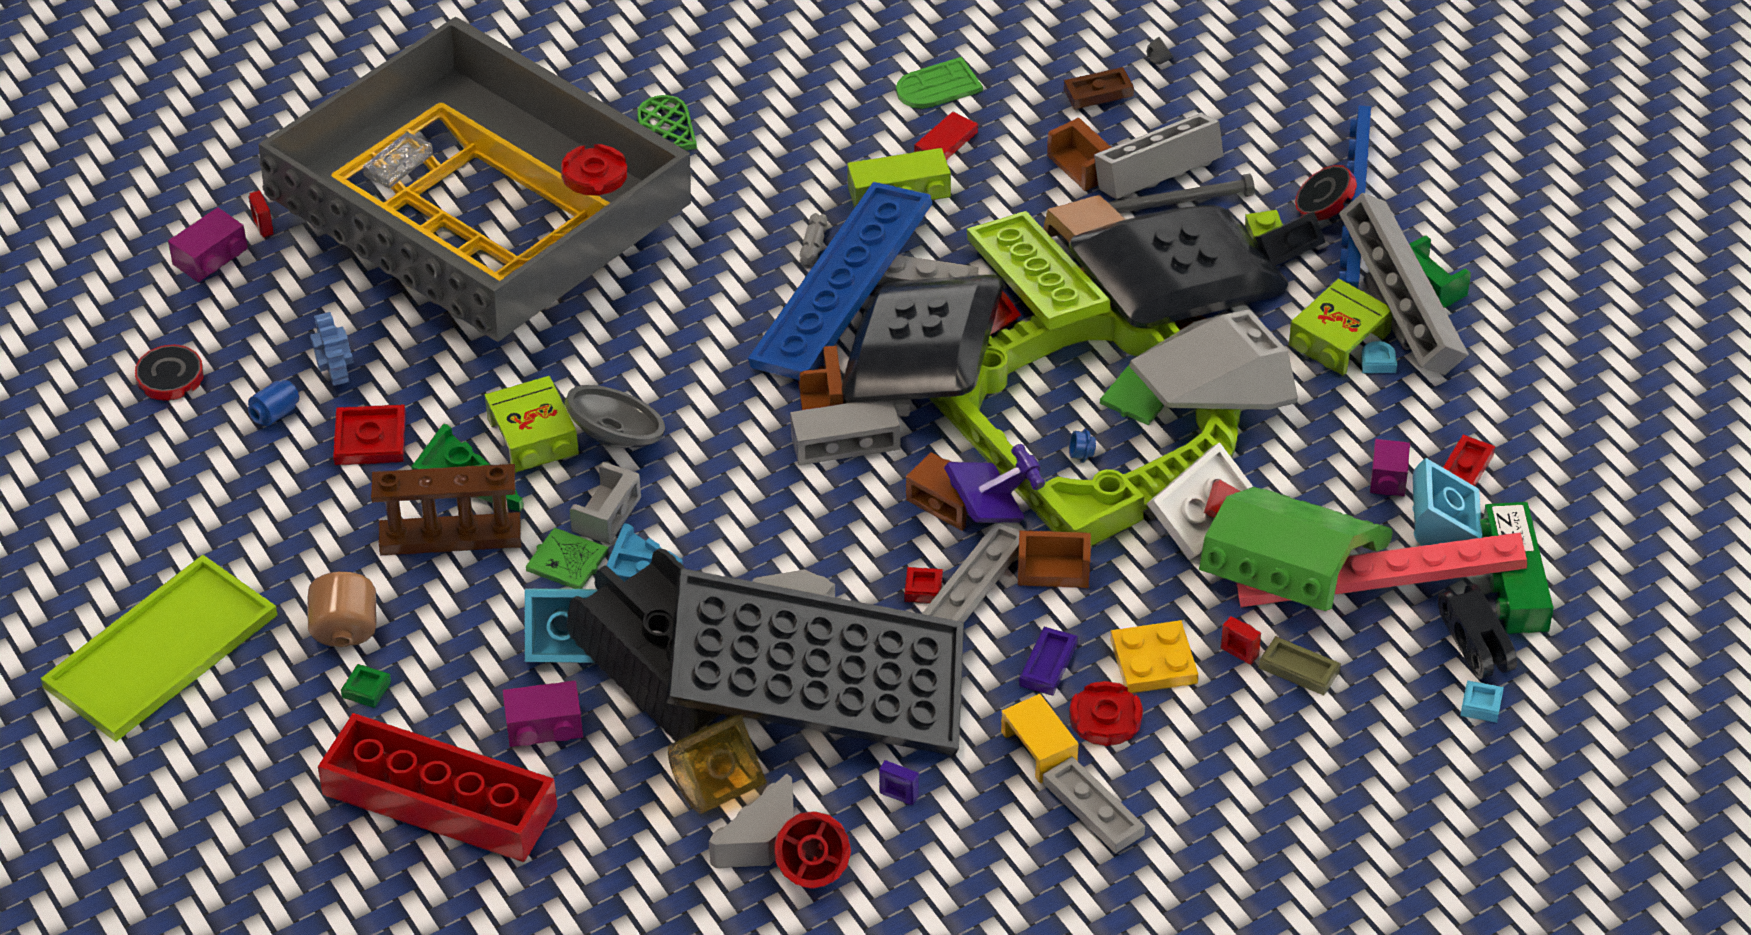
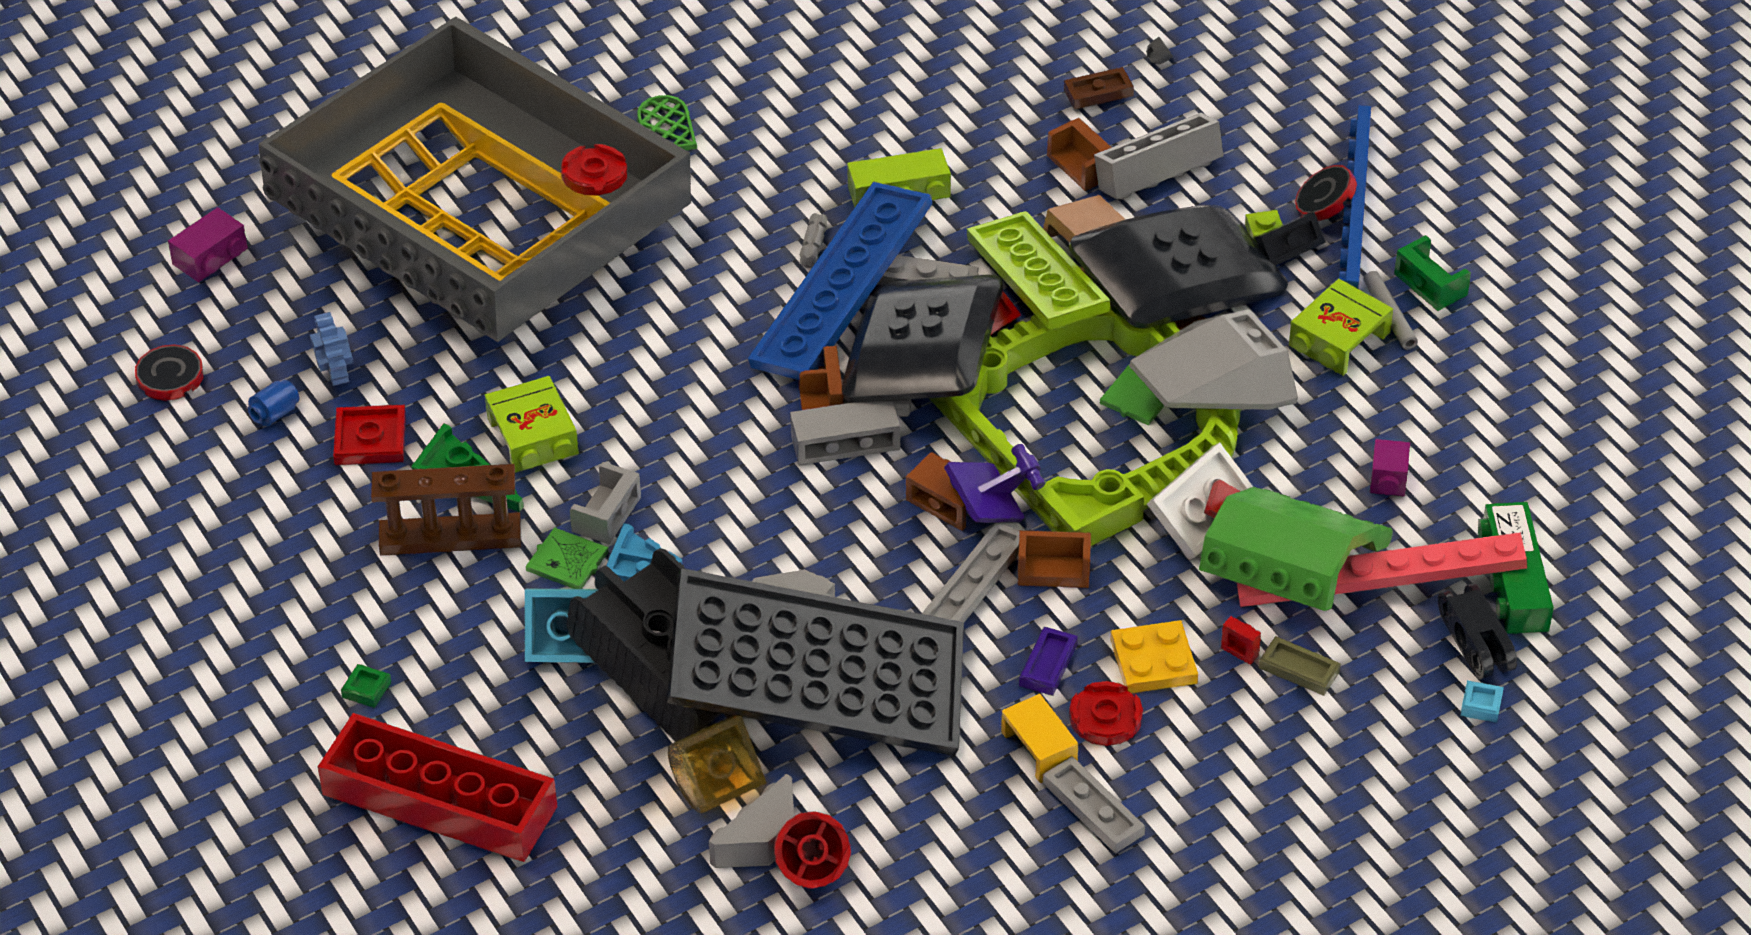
lime tile [40,555,278,742] -> none
red tile [248,190,274,237] -> none
medium nougat head [307,571,377,647] -> none
clear plate [363,132,433,189] -> none
magenta brick [503,680,583,747] -> none
dark grey dish [565,385,665,448] -> none
dark purple tile [879,760,919,805] -> none
bright green window [896,57,983,109] -> none
red tile [904,567,943,603] -> none
red tile [914,111,978,160] -> none
blue plate [1069,429,1096,463] -> none
dark grey bar [1108,173,1255,213] -> none
light grey brick [1339,193,1469,375] -> none
medium azure tile [1361,341,1397,373] -> none
medium azure brick [1412,458,1482,546] -> none
red plate [1443,434,1495,486] -> none

